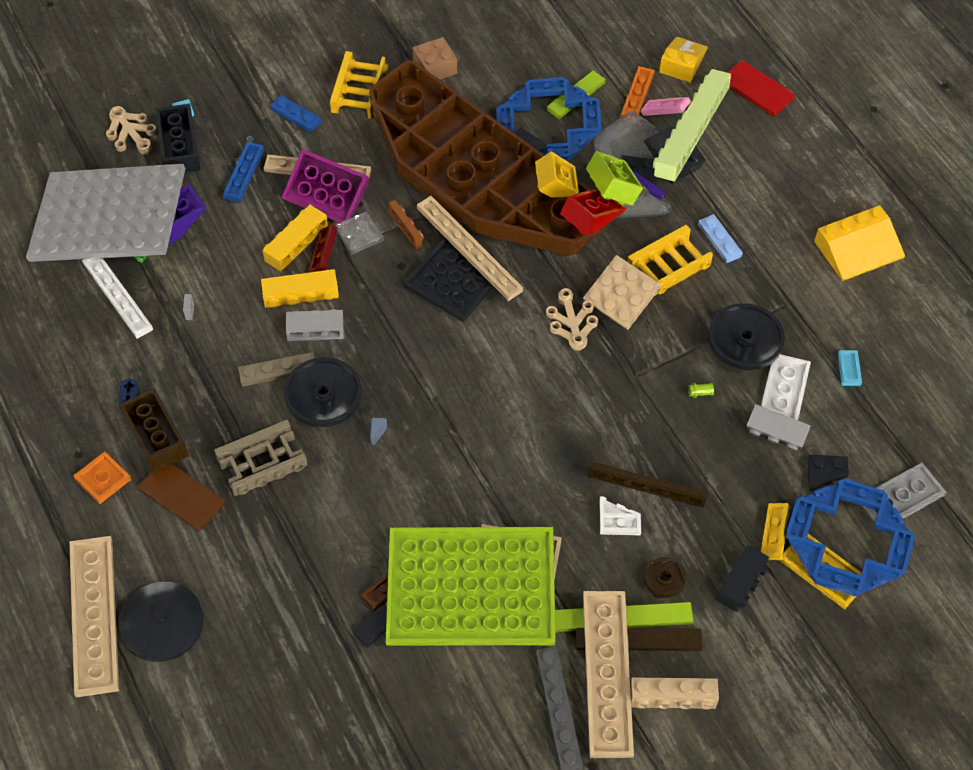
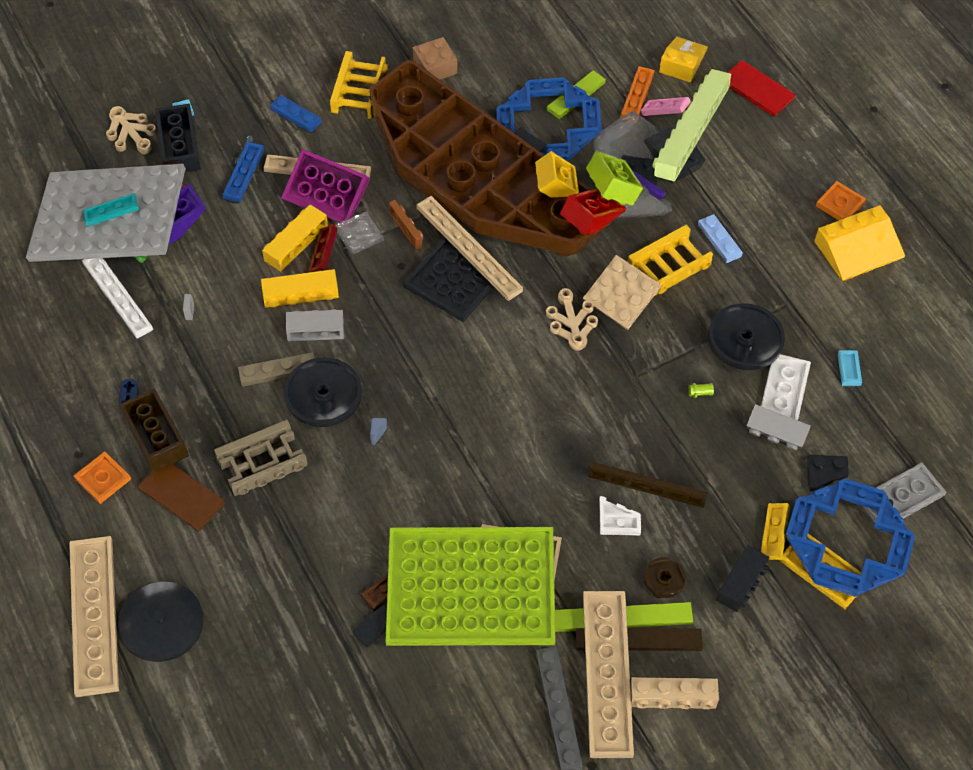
none -> teal tile [83,193,139,227]
none -> orange plate [816,181,866,220]

